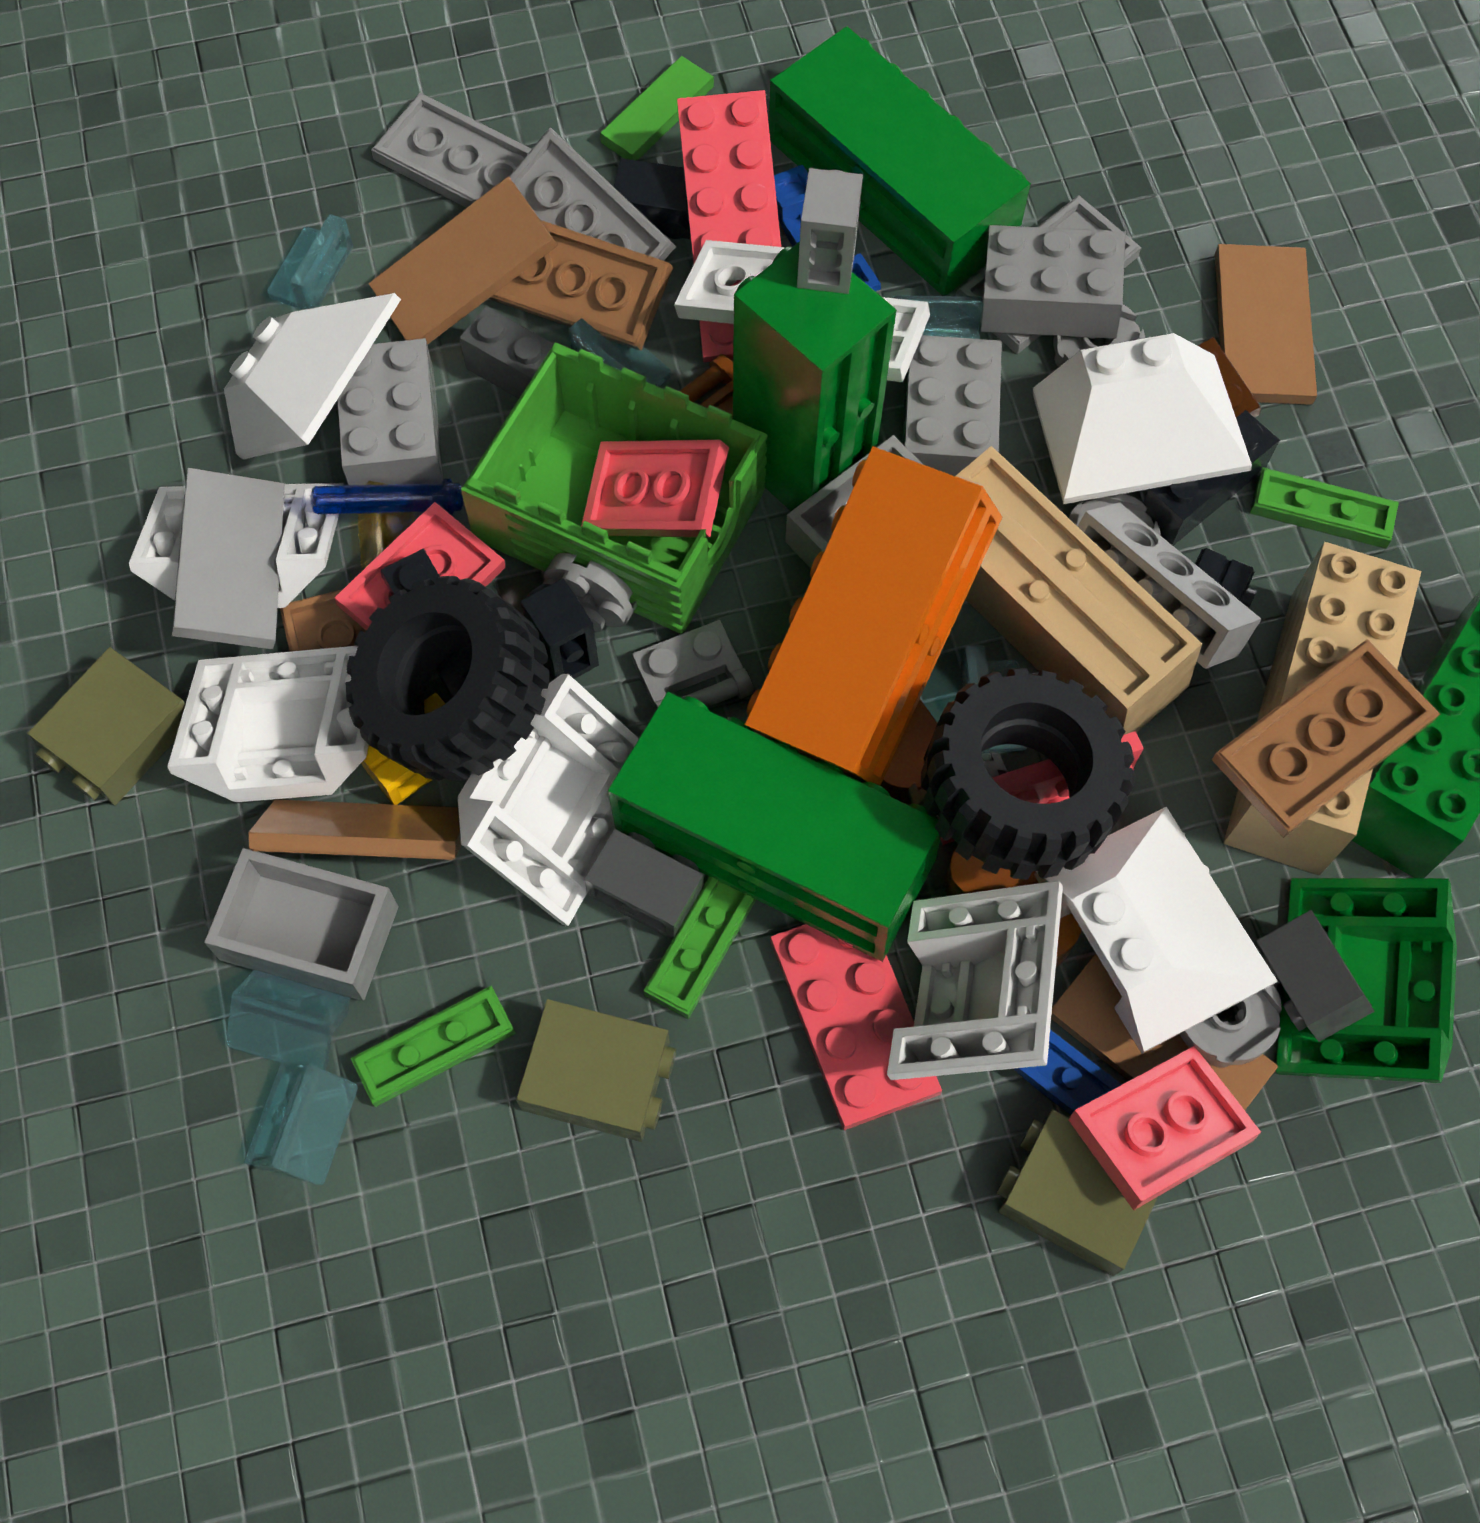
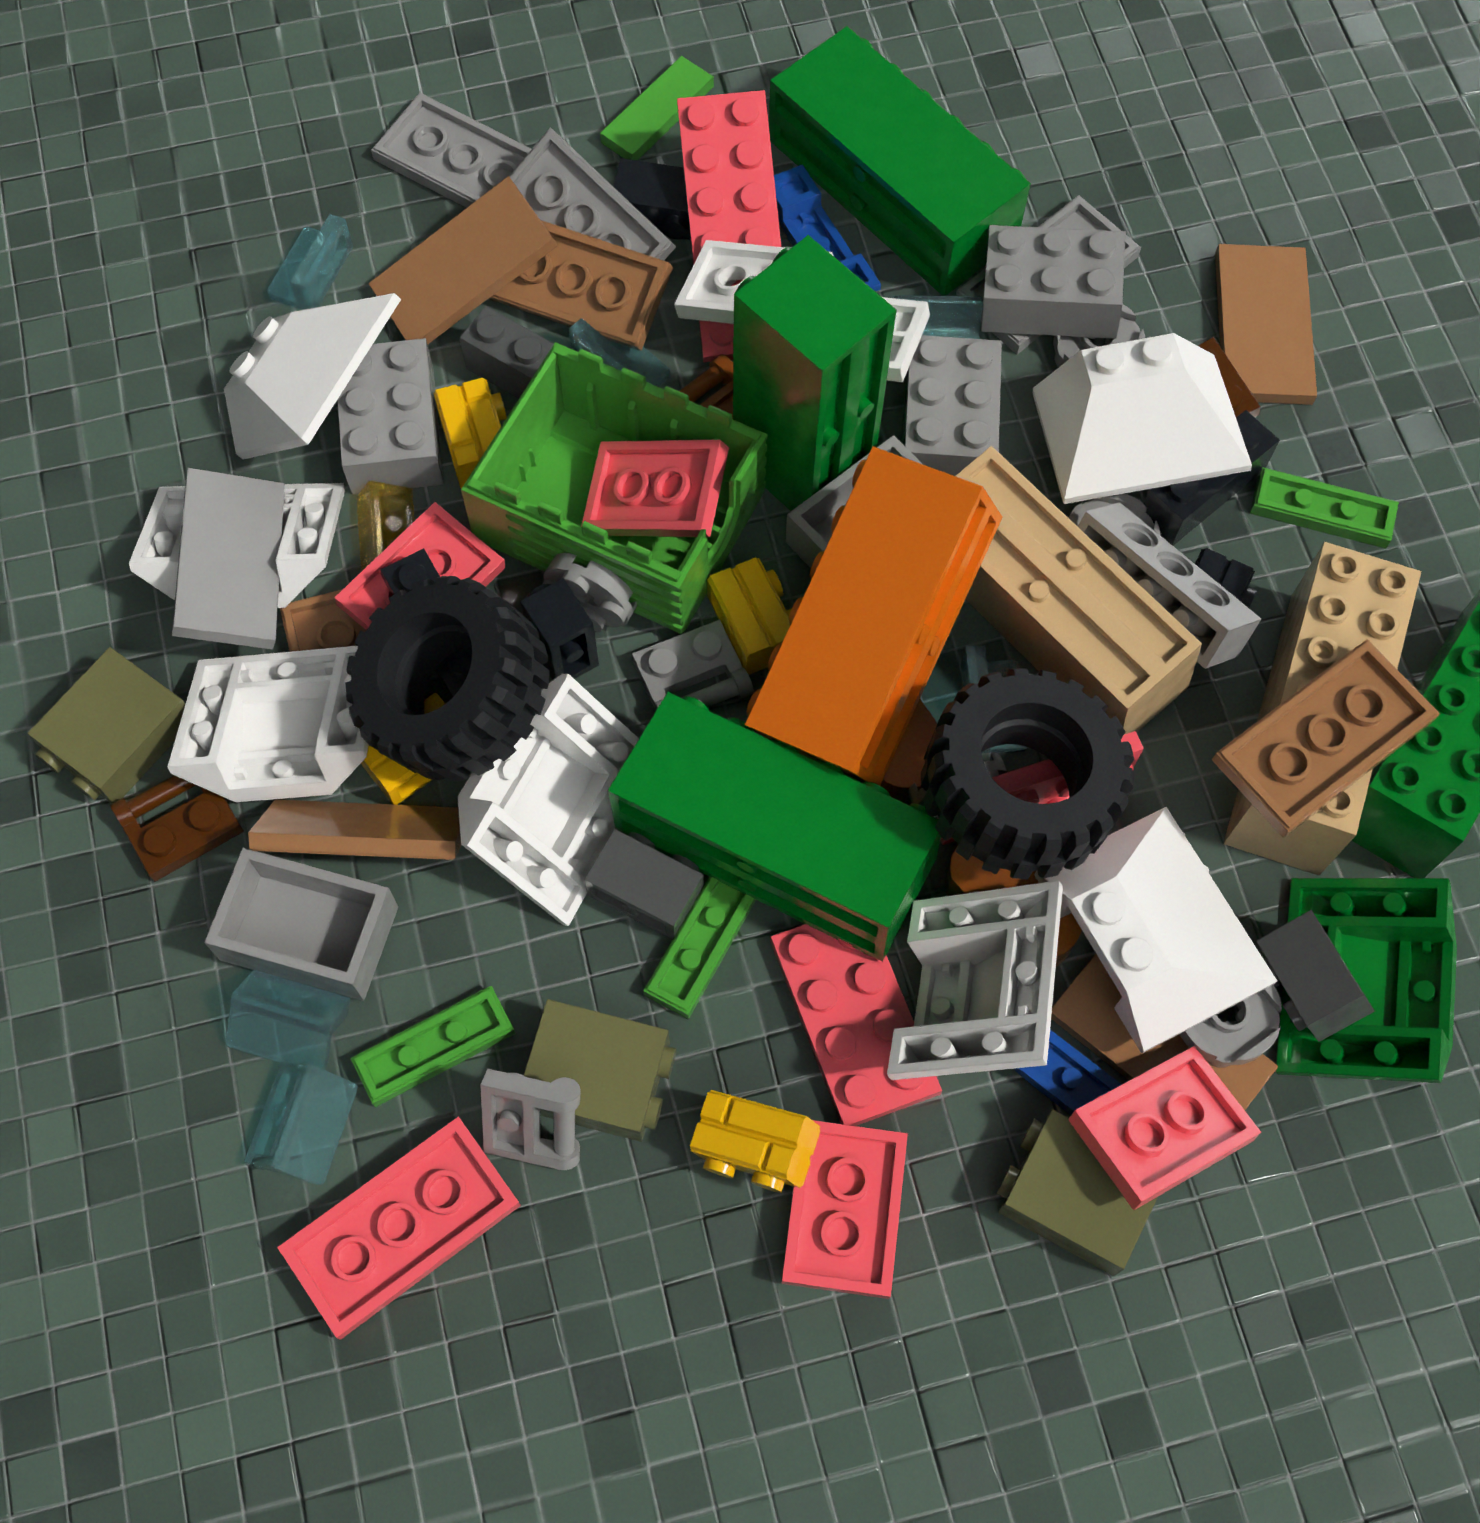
clear blue axle [310,478,463,515] -> none
light grey brick [797,168,863,294] -> none
none -> reddish brown plate [110,775,244,882]
none -> coral plate [277,1116,521,1340]
none -> yellow brick [433,378,507,488]
none -> light grey plate [480,1068,581,1170]
none -> yellow brick [690,1090,820,1193]
none -> yellow brick [707,557,792,675]
none -> coral plate [781,1120,908,1299]

